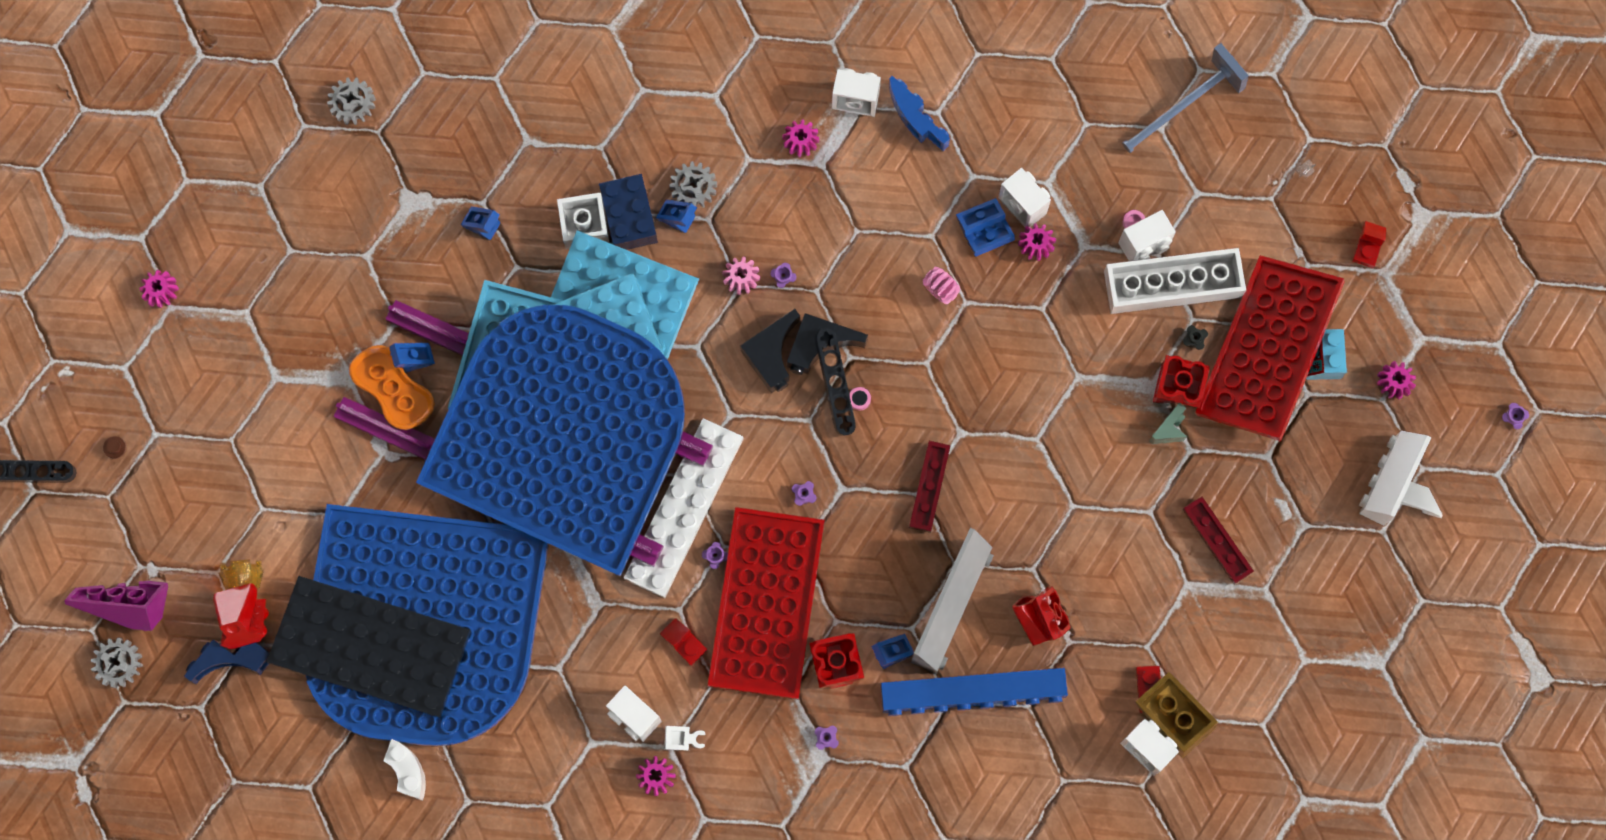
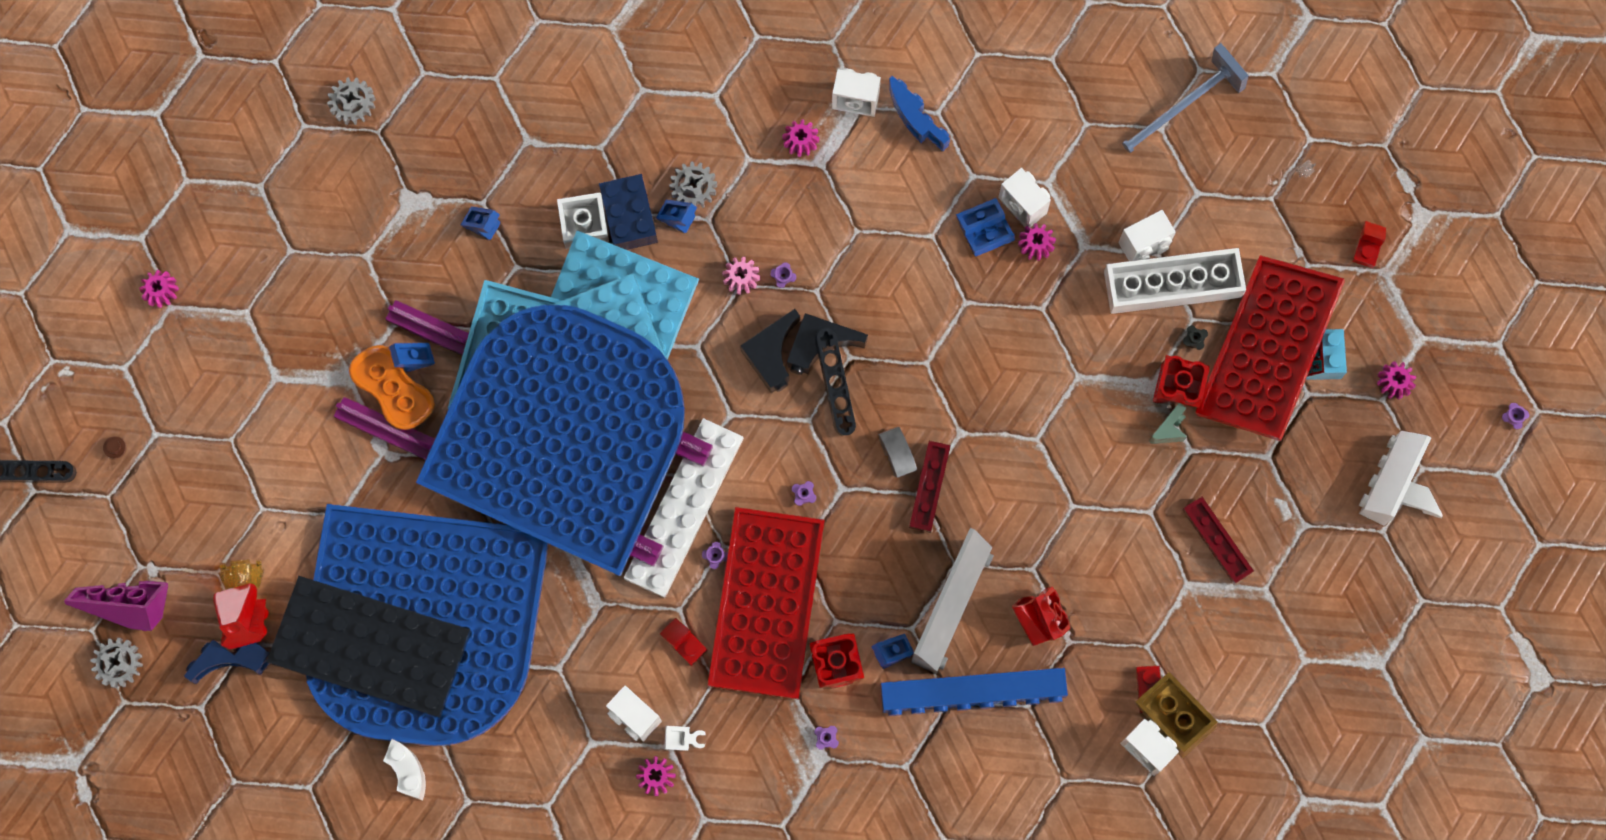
tile [849,387,871,411] -> none
bright pink gear [923,267,960,304] -> none
bright pink tile [1123,210,1145,229] -> none
none -> flat silver slope [878,427,918,478]

